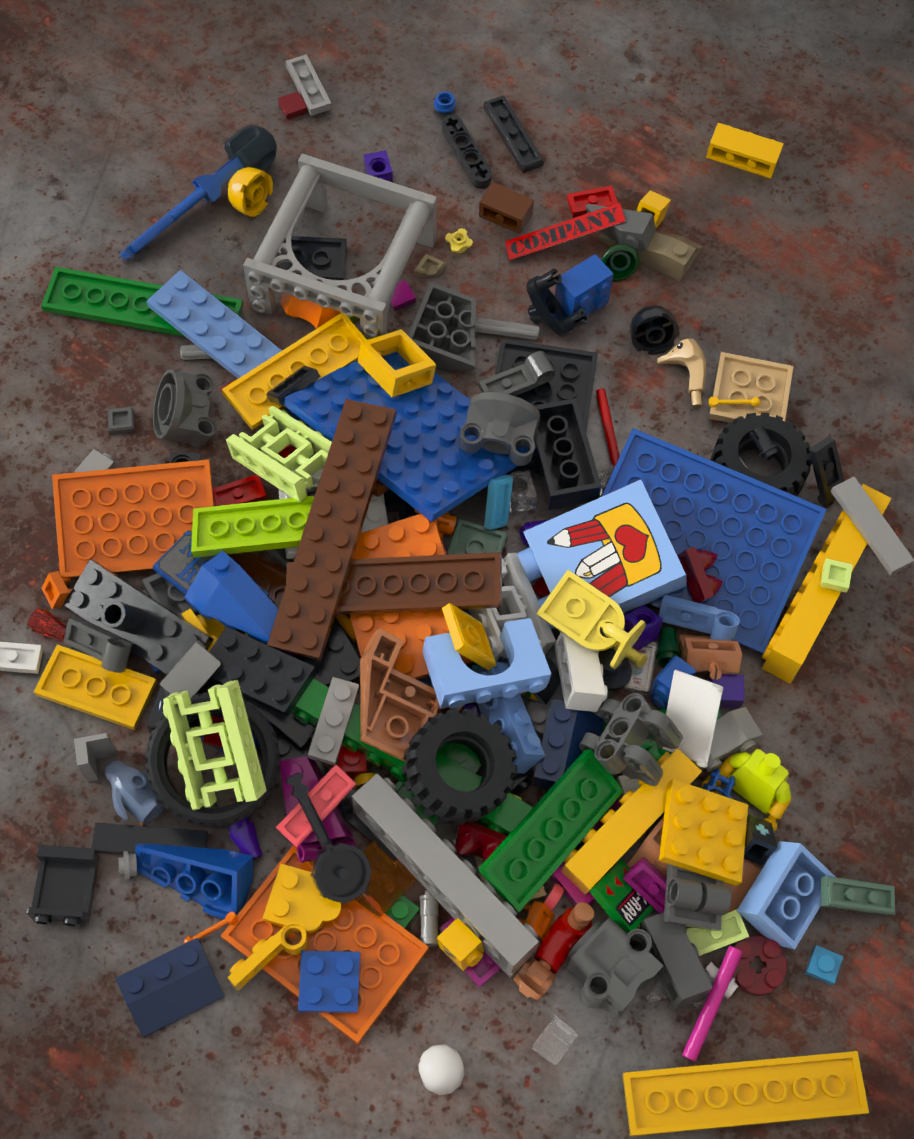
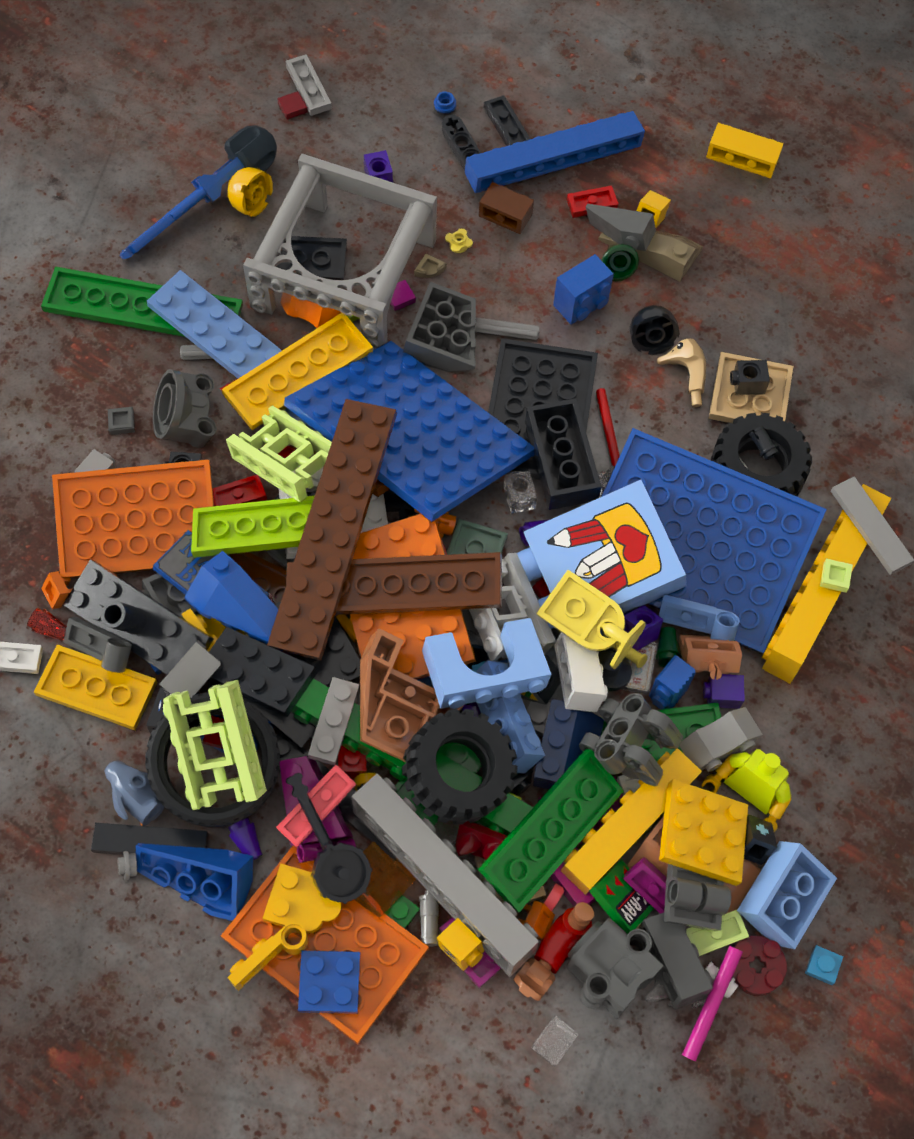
black panel [26,845,100,927] -> none
light grey panel [74,733,118,782] -> none
dark blue slope [116,938,225,1037] -> none
orange hinge [184,912,238,944] -> none
black plate [266,366,321,406] -> none
yellow window [358,329,436,398] -> none
white hair [419,1044,465,1095] -> none
yellow tile [442,603,496,671] -> none
dark grey piece [459,392,540,466] -> none
dark grey plate [478,351,556,396] -> none
medium azure tile [484,474,513,530] -> none
red sticker [505,203,626,260] -> none
black connector [526,268,589,337] -> none
yellow plate [622,1051,869,1137] -> none
white piece [659,670,723,767] -> none
dark red tile [677,547,723,603] -> none
blue piece [702,769,735,799] -> none
yellow hinge [708,397,761,408] -> none
black plate [809,437,844,508] -> none
sand green tile [821,876,895,915] -> none
none -> blue brick [464,111,645,194]
none -> black brick [730,360,770,395]

